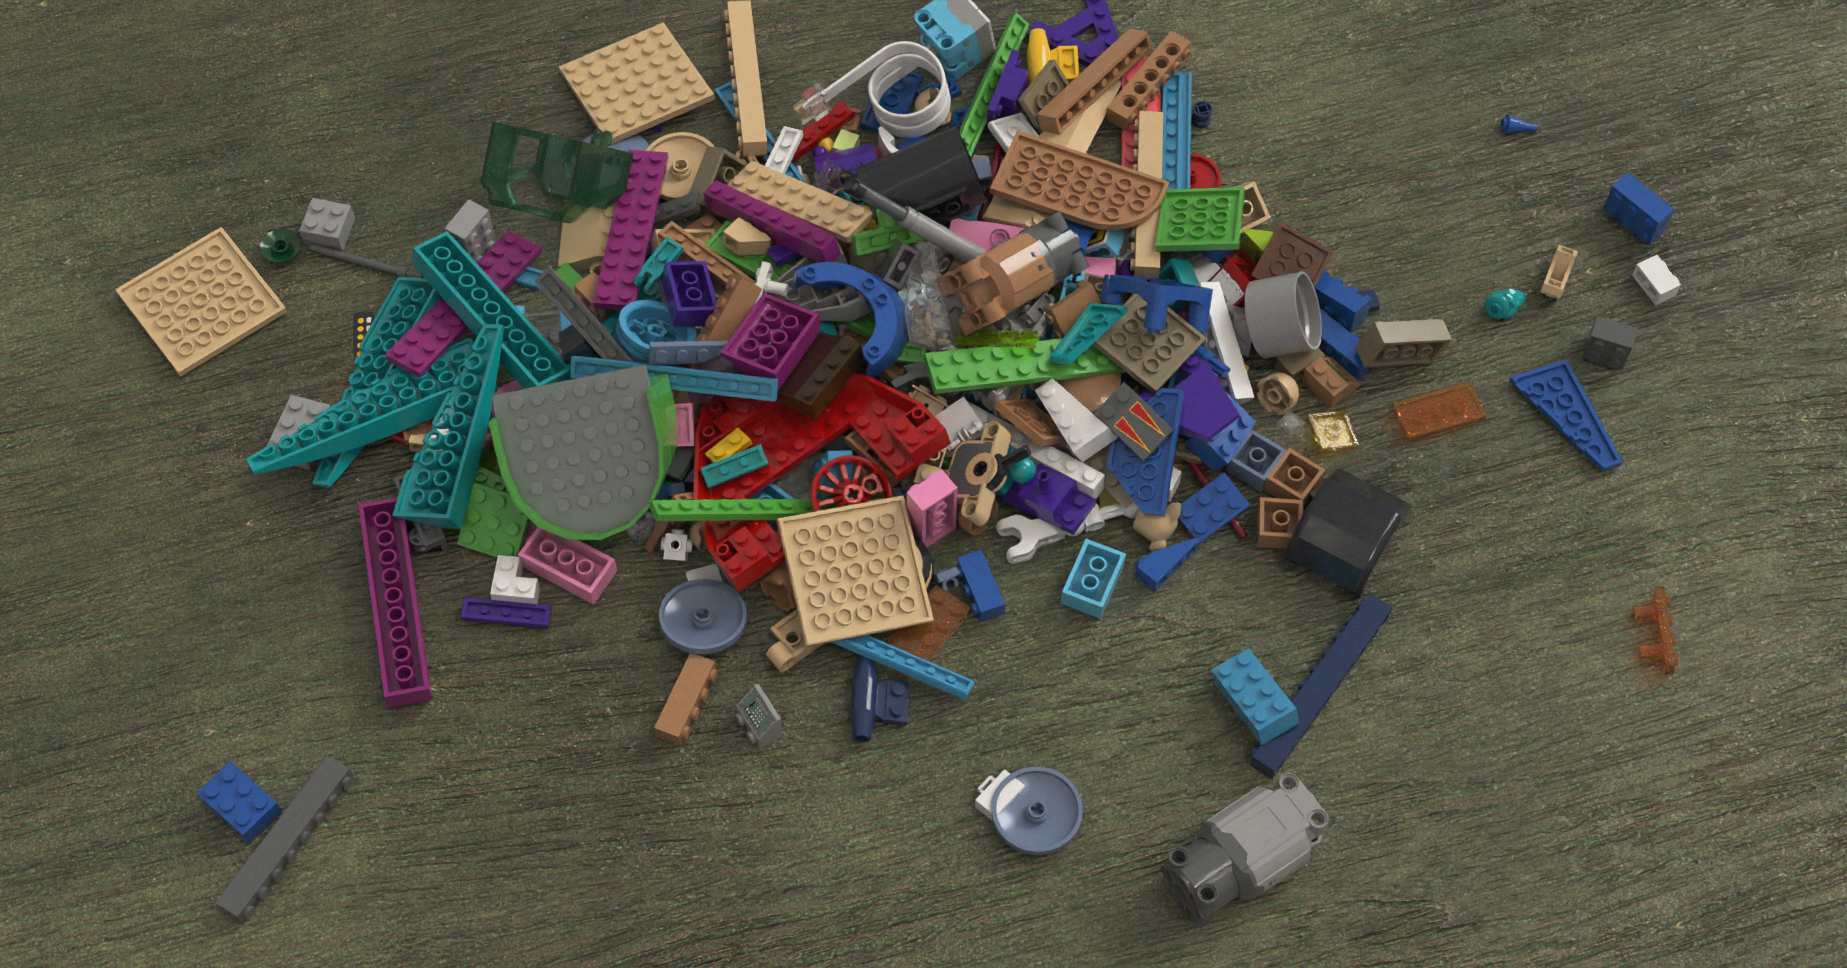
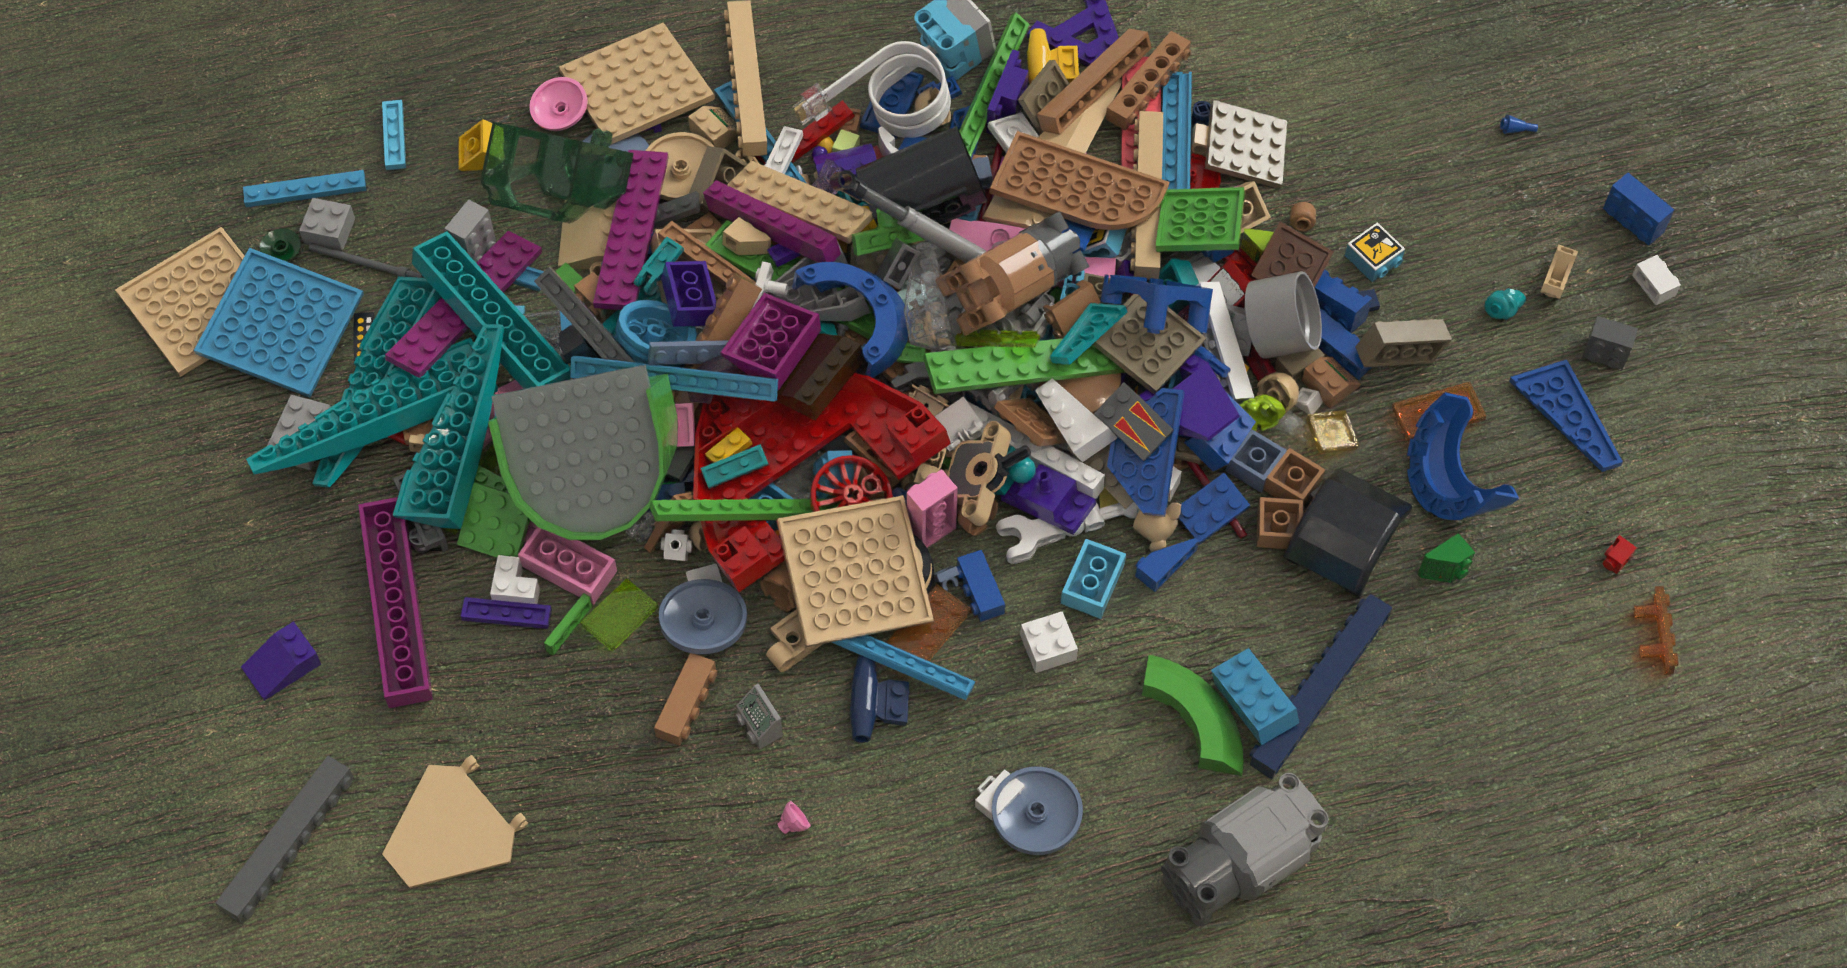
blue brick [196,761,282,845] -> none
none -> dark azure plate [194,248,364,398]
none -> dark purple slope [241,621,321,701]
none -> dark azure plate [243,170,366,207]
none -> medium azure plate [382,100,406,170]
none -> tan flag [382,755,528,888]
none -> yellow slope [459,119,503,171]
none -> bright pink dish [530,77,588,131]
none -> bright green tile [544,593,592,656]
none -> clear neon green tile [581,578,658,651]
none -> tan slope [688,106,741,148]
none -> bright pink piece [778,801,811,834]
none -> white brick [1020,612,1078,673]
none -> bright green brick [1142,655,1244,776]
none -> tan brick [1191,123,1209,157]
none -> plate [1205,100,1287,189]
none -> lime hair [1239,394,1286,431]
none -> dark red hinge [1244,345,1276,382]
none -> medium nougat head [1290,202,1316,232]
none -> white slope [1295,387,1323,415]
none -> piece [1345,222,1405,282]
none -> blue windscreen [1407,392,1519,520]
none -> green slope [1418,533,1475,583]
none -> red brick [1603,535,1637,574]

